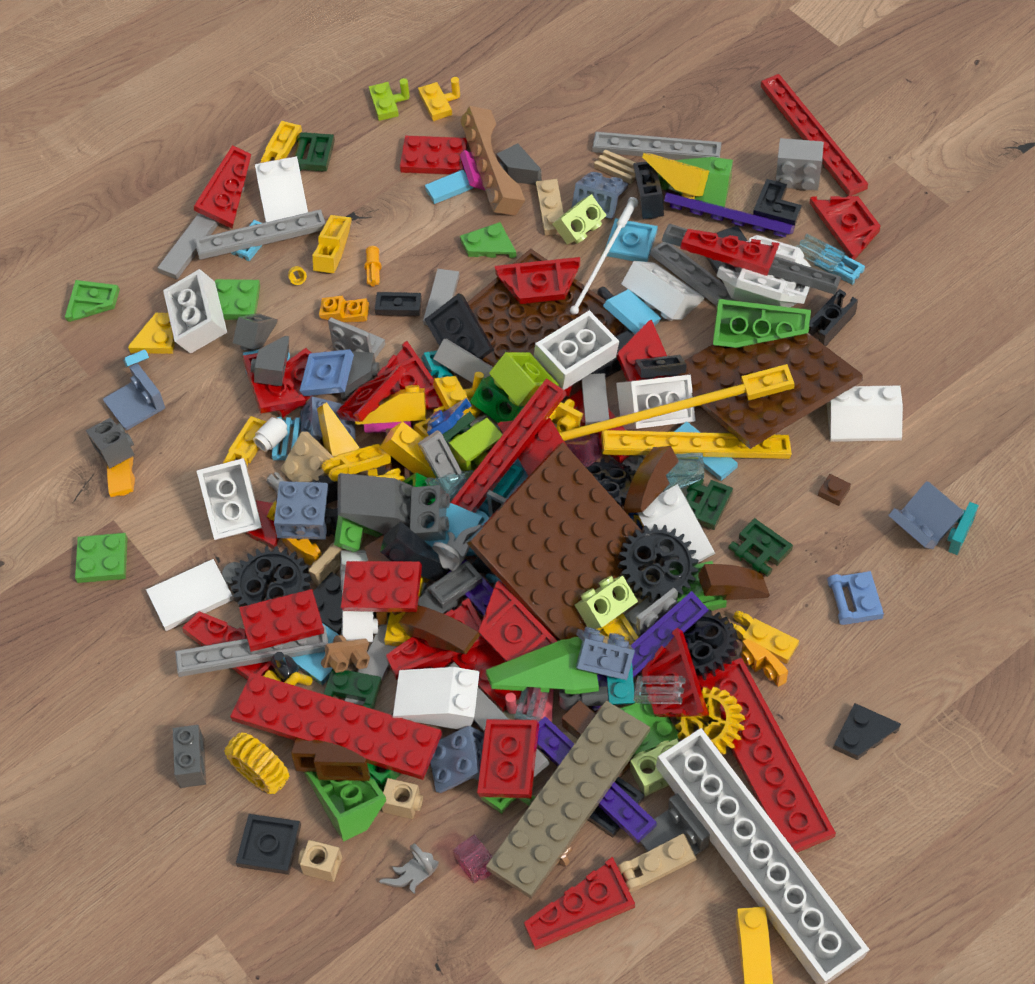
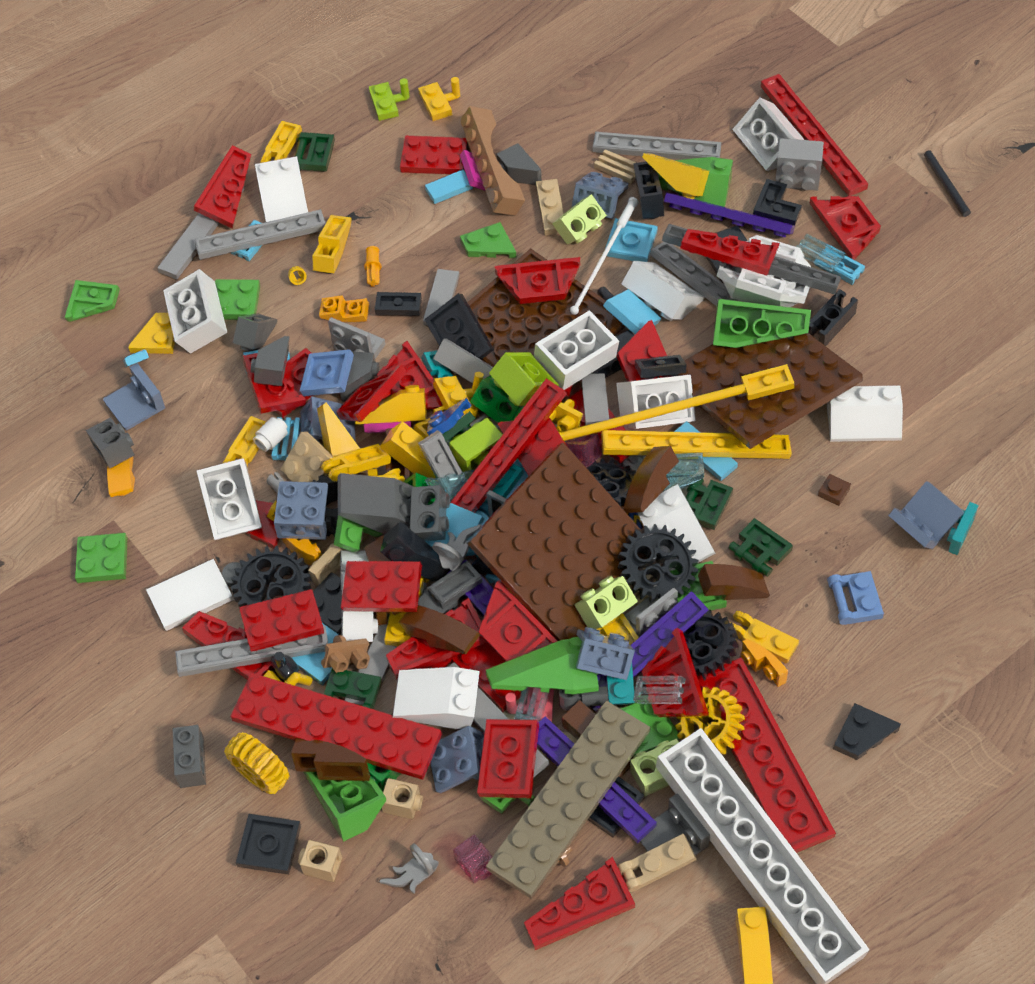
none -> white slope [732,98,804,171]
none -> black bar [924,150,971,217]

